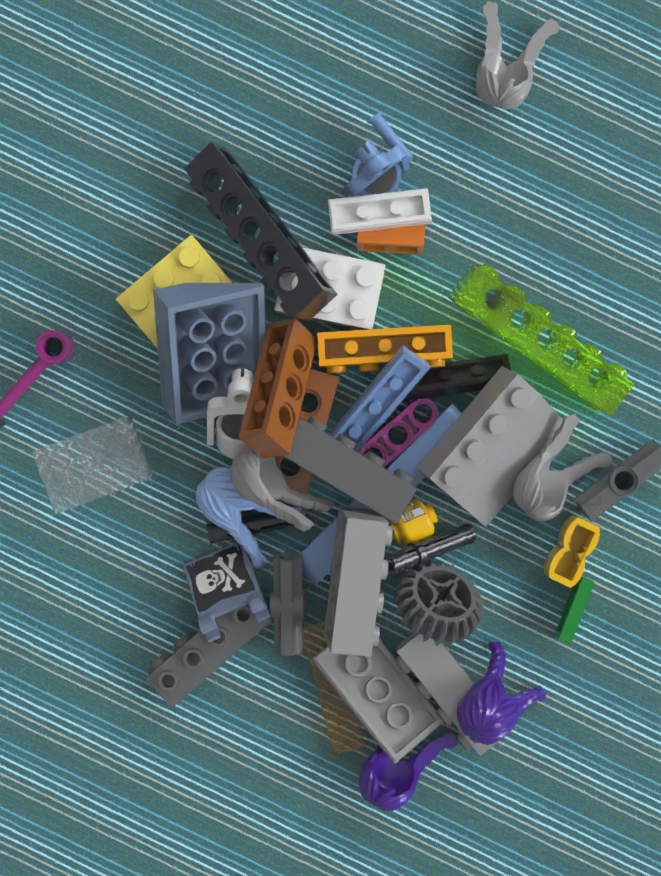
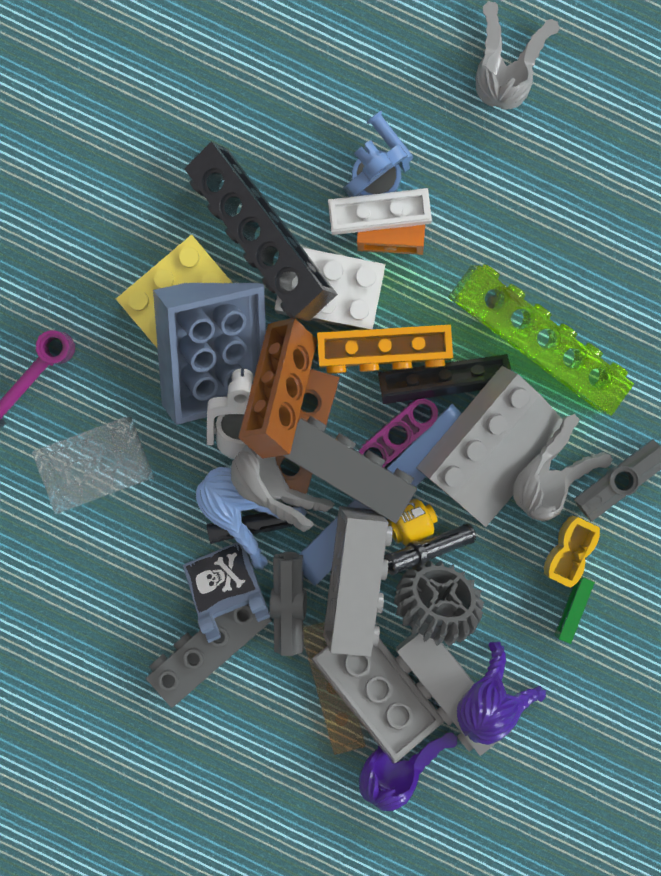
medium blue tile [329,345,430,451] -> none

